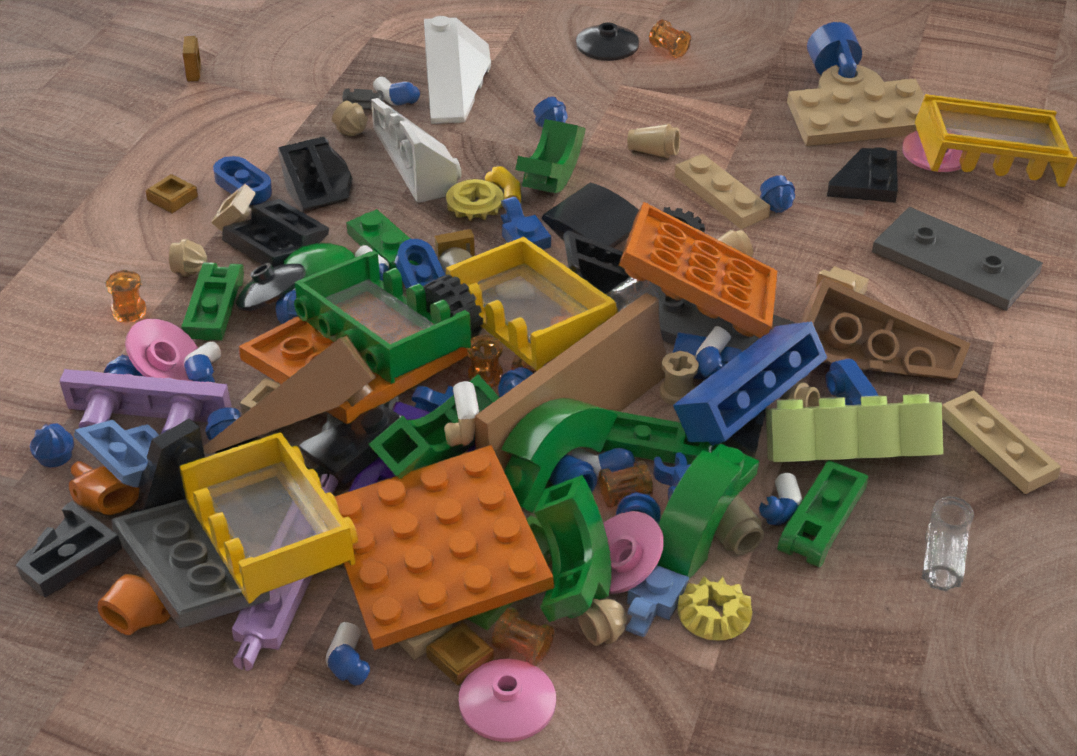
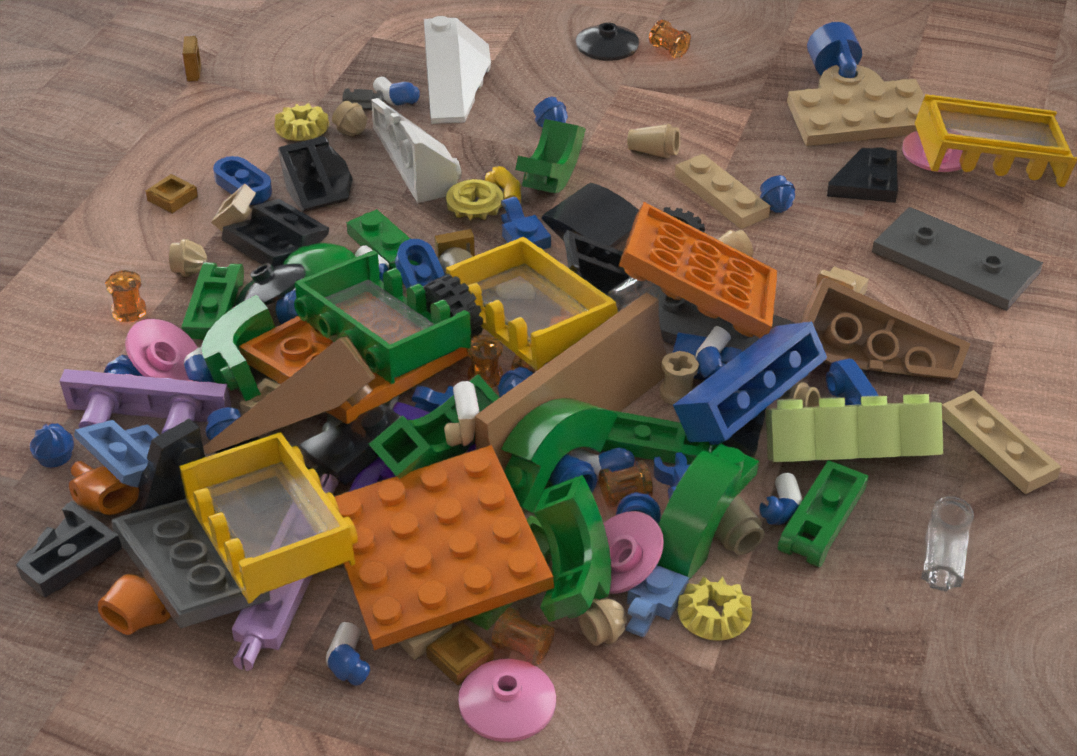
none -> green arch [201,295,276,401]
none -> light yellow gear [274,103,329,141]

